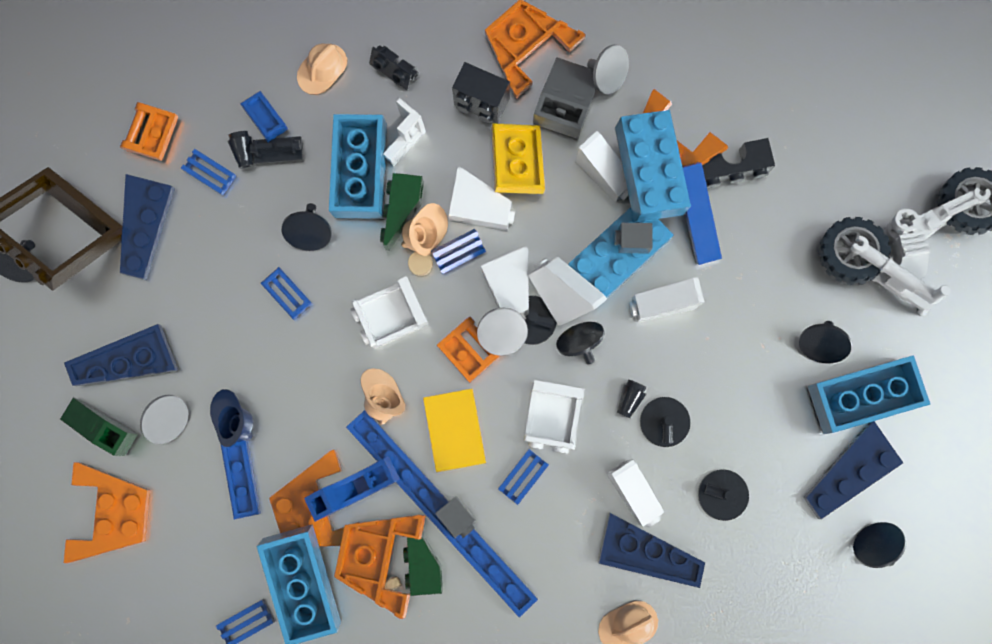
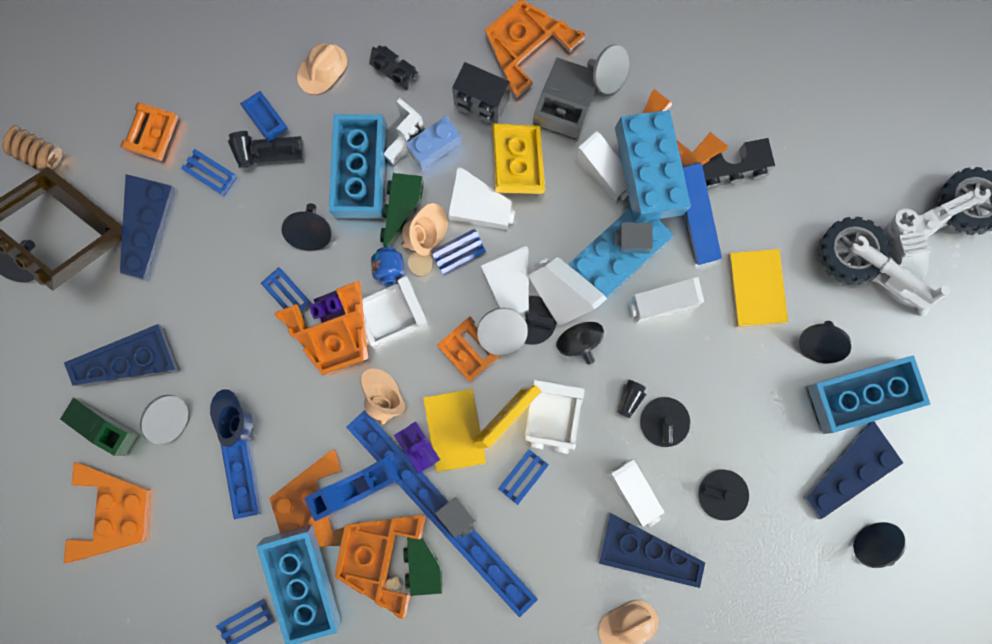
none -> medium nougat piece [2,125,63,172]
none -> orange wing [274,280,368,375]
none -> dark purple hips [309,290,345,323]
none -> blue head [371,247,404,286]
none -> dark purple hips [394,421,440,474]
none -> medium blue brick [406,116,462,171]
none -> yellow tile [472,385,542,449]
none -> yellow tile [729,249,788,327]

